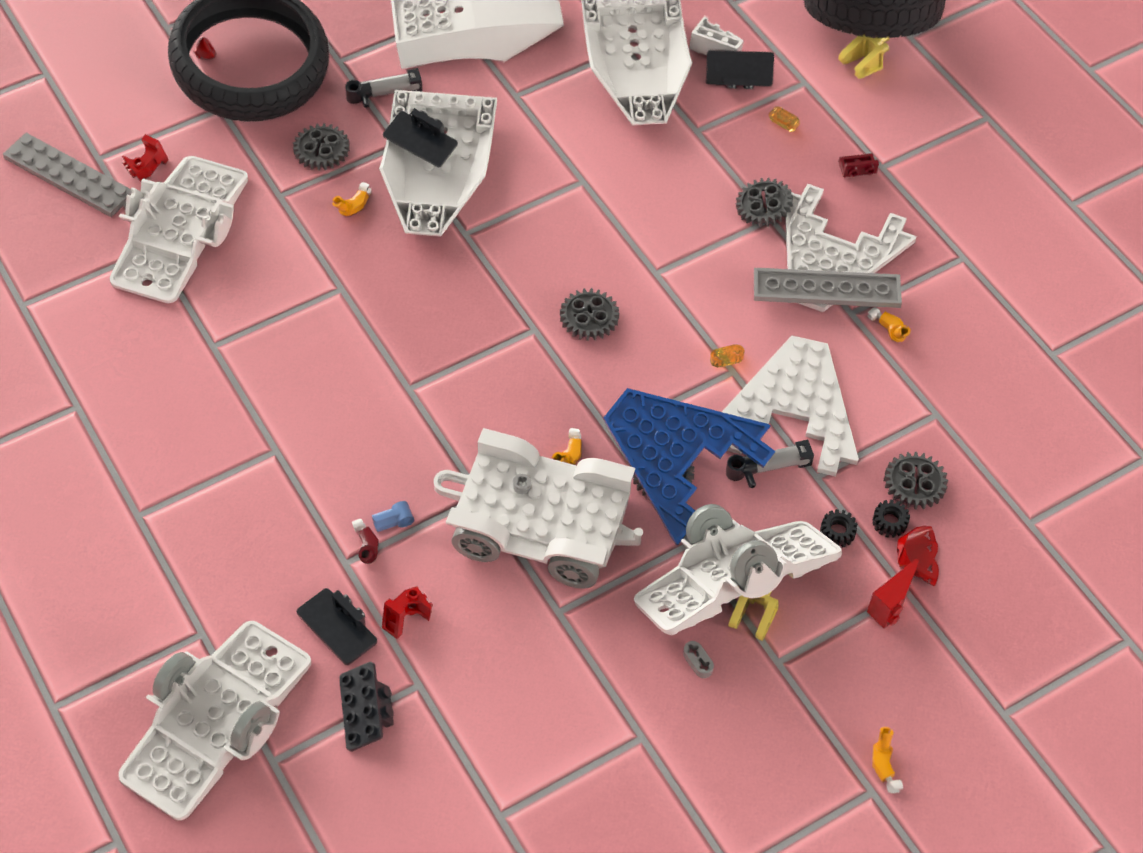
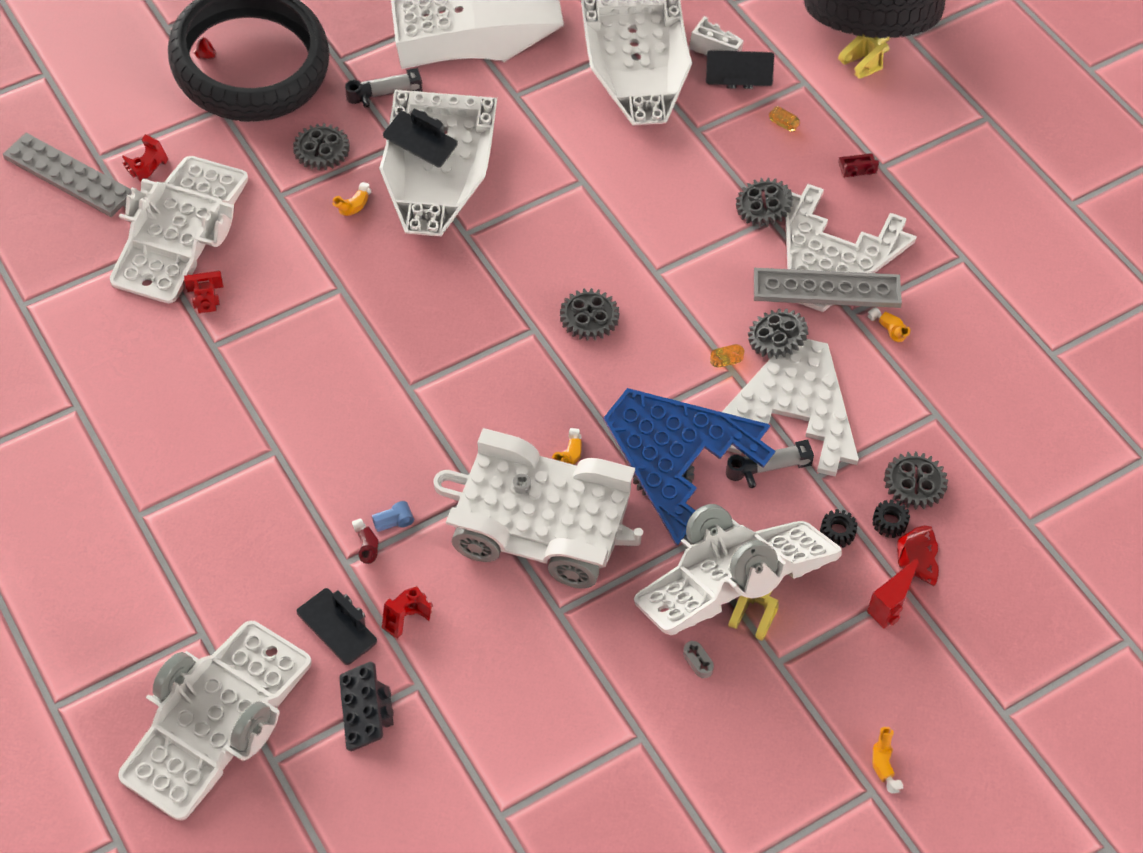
none -> red tile [184,270,224,314]
none -> dark grey gear [748,309,809,359]

